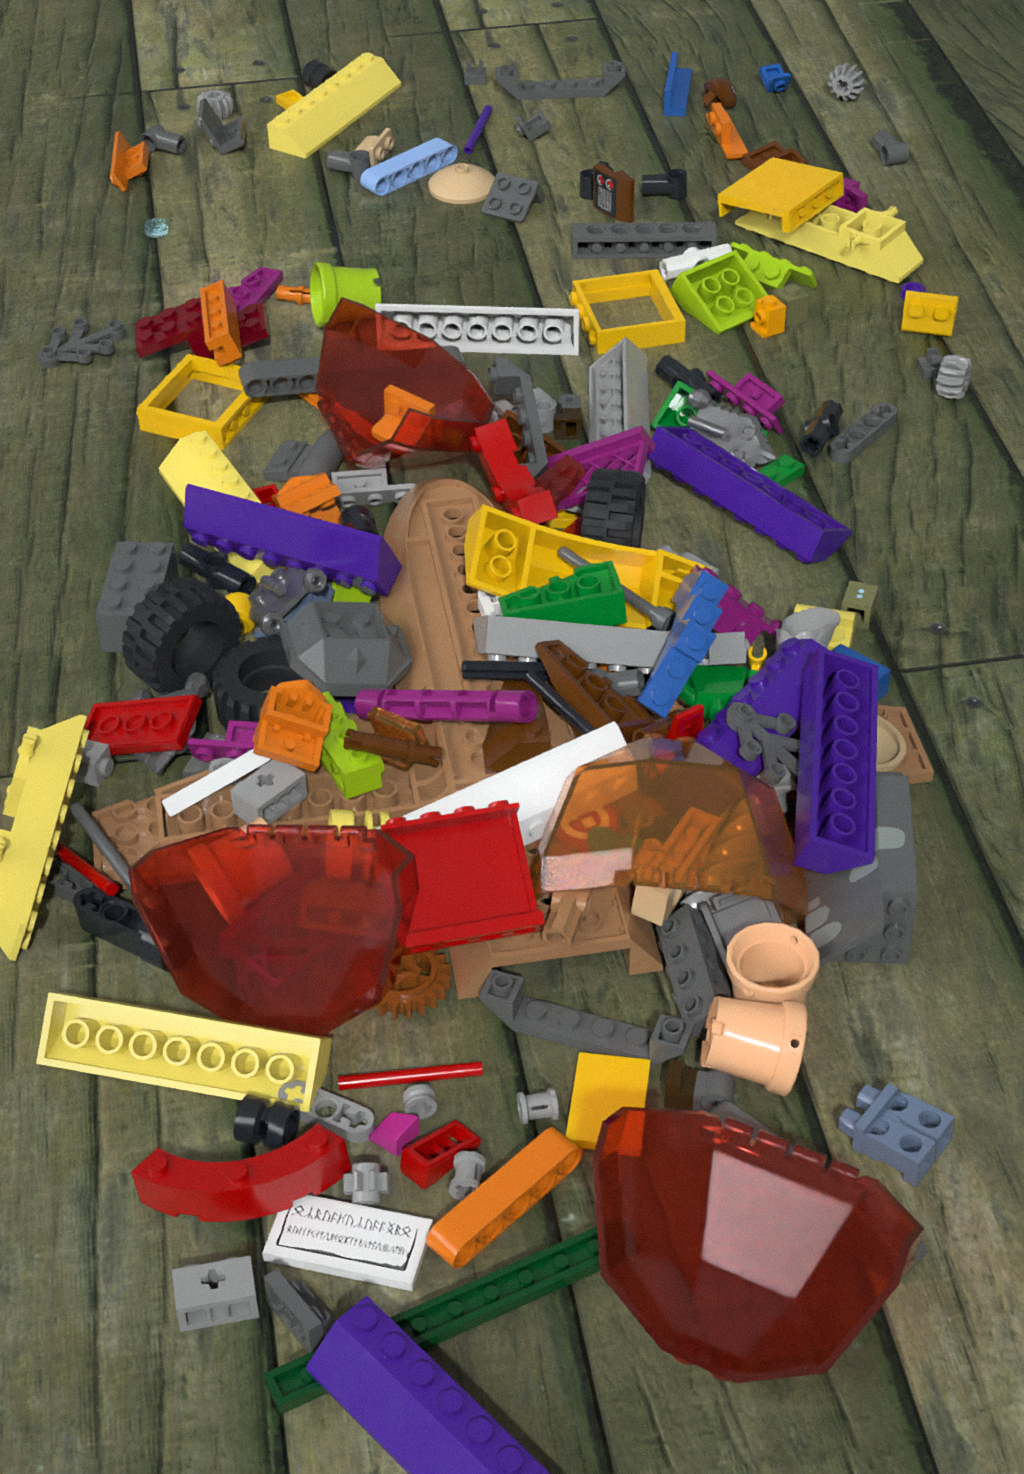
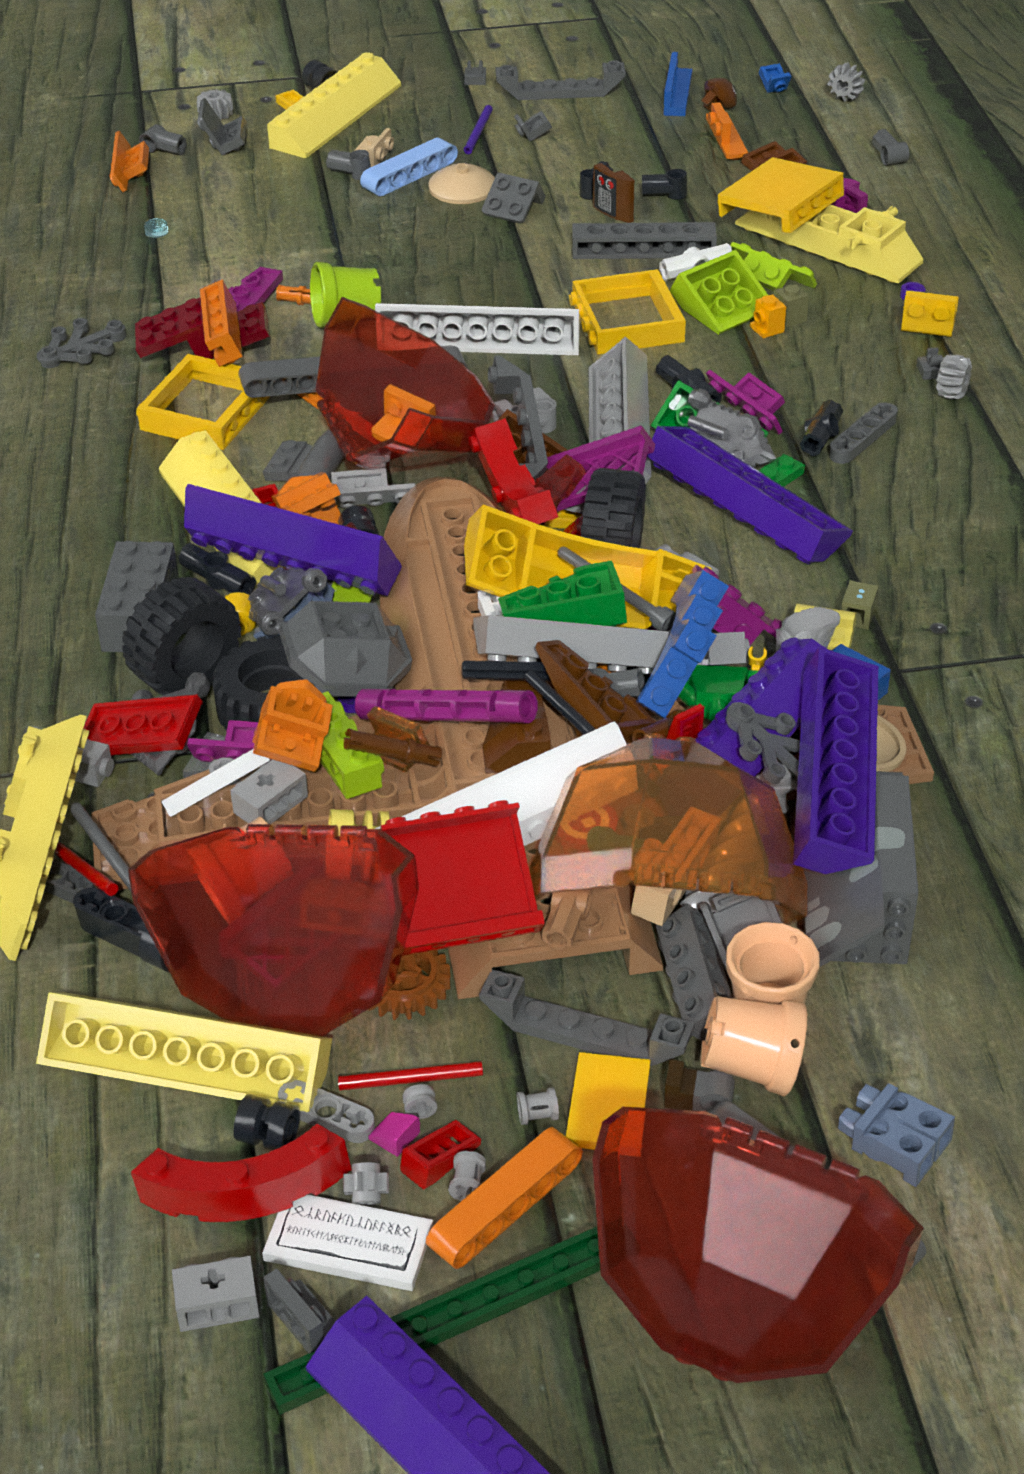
dark brown leg [555,394,582,440] -> none

